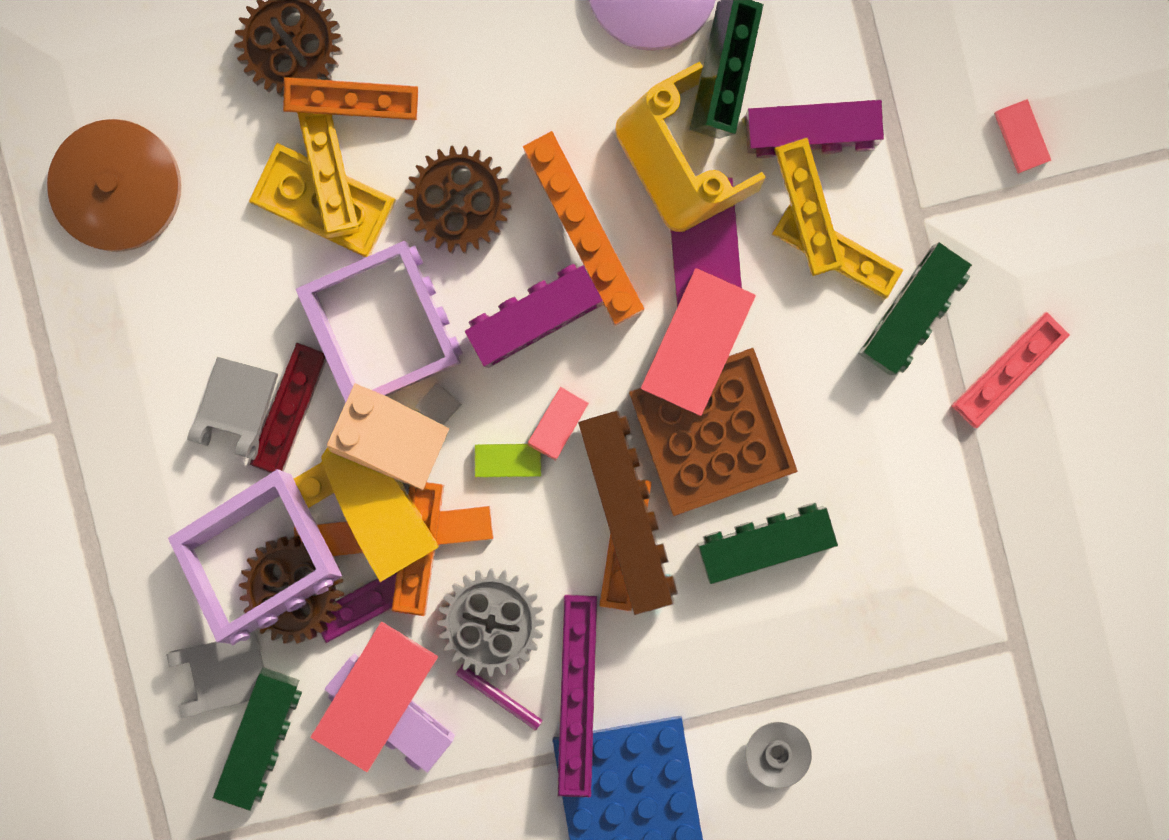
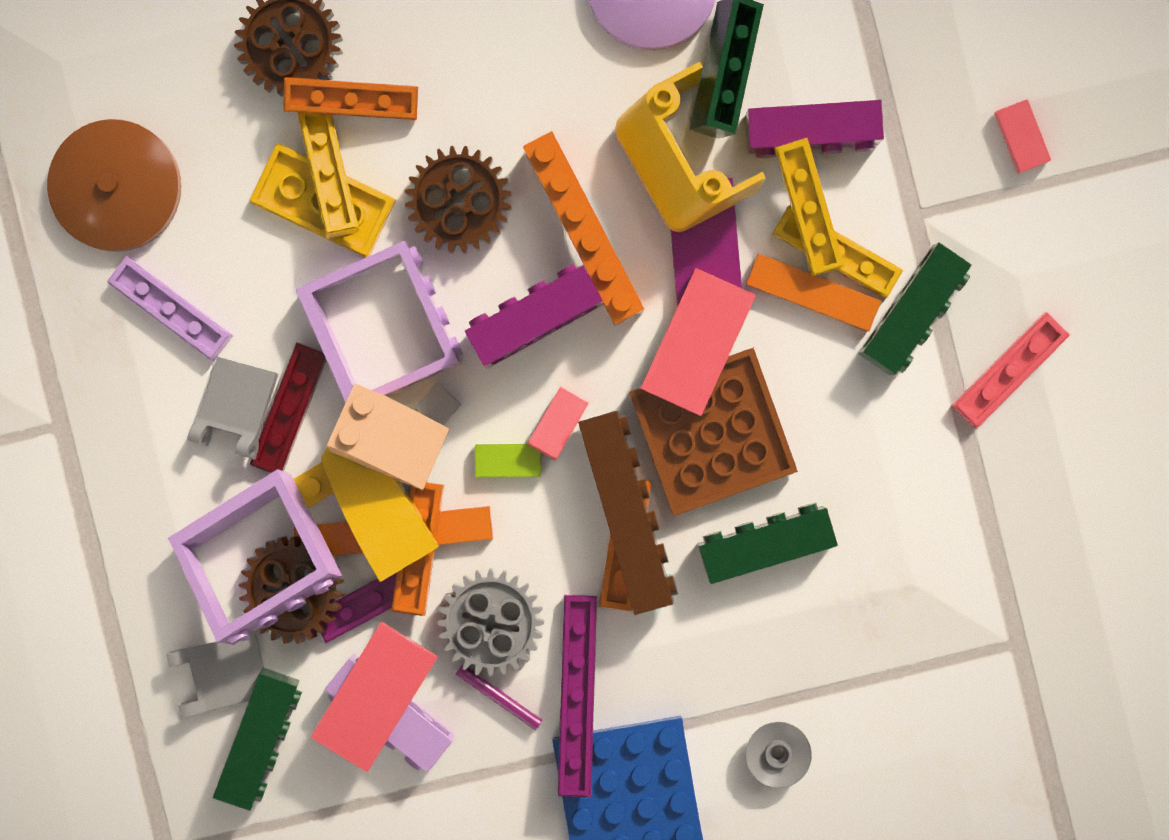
none -> lavender tile [107,256,233,361]
none -> orange tile [746,253,881,332]

